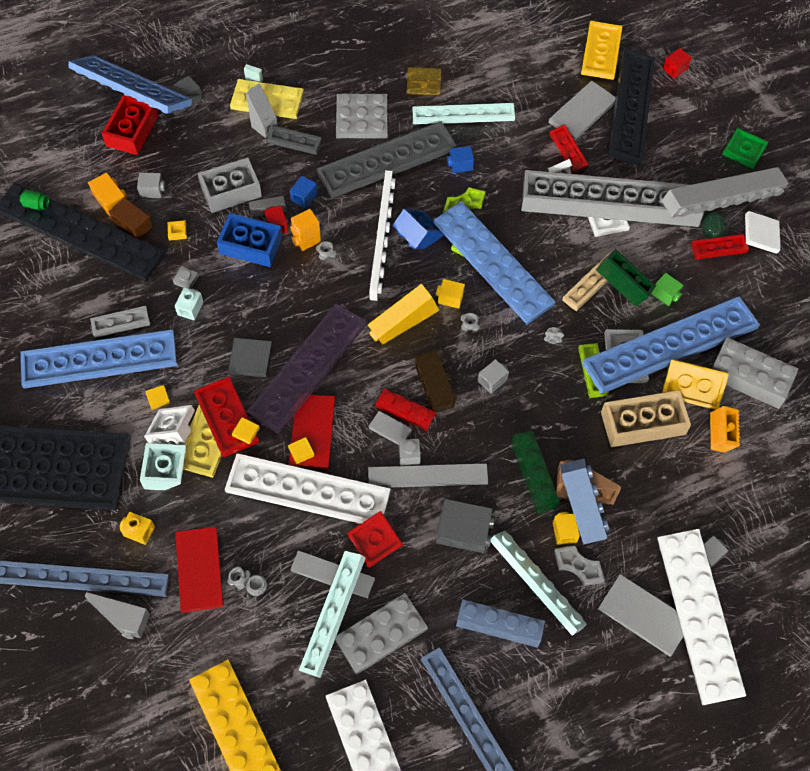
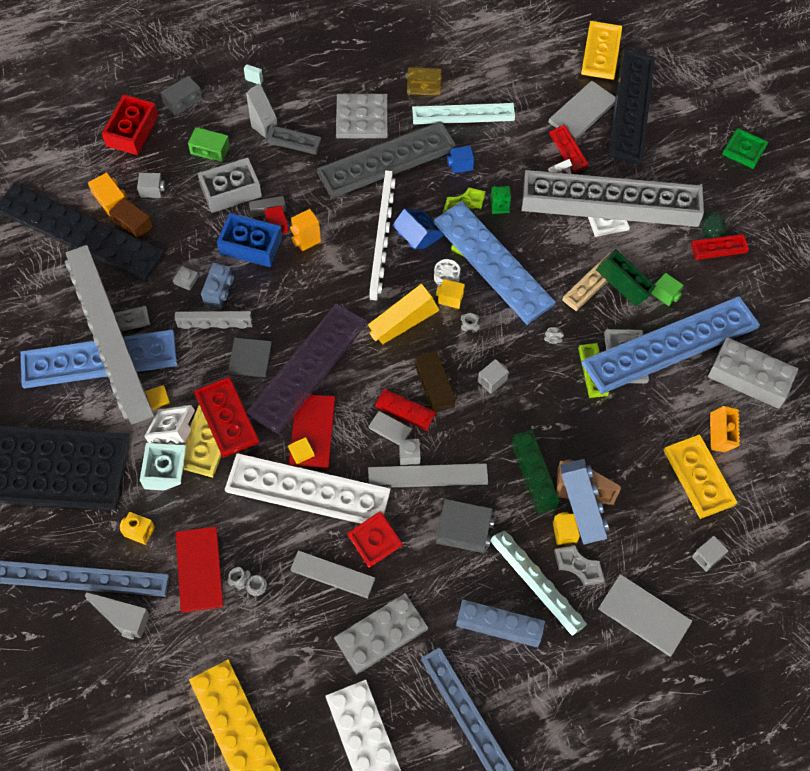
green brick [20,189,49,211] -> none
medium blue plate [69,55,192,114] -> none
yellow tile [167,221,187,240] -> none
light aqua brick [175,288,204,321] -> none
light yellow plate [230,79,304,119] -> none
yellow tile [232,418,260,444] -> none
blue brick [290,176,317,209] -> none
light aqua plate [299,551,365,678] -> none
light grey plate [316,241,336,260] -> none
tan brick [601,390,691,447] -> none
white plate [658,529,746,705] -> none
light grey brick [661,167,789,218] -> none
yellow tile [662,359,729,410] -> none
red brick [663,48,692,79] -> none
white tile [745,211,780,254] -> none
none -> light grey brick [65,245,154,425]
none -> light grey plate [175,311,253,329]
none -> bright green brick [188,128,230,162]
none -> sand blue brick [201,263,234,309]
none -> white wheel [434,259,460,286]
none -> green brick [490,186,511,214]
none -> yellow plate [663,435,737,519]

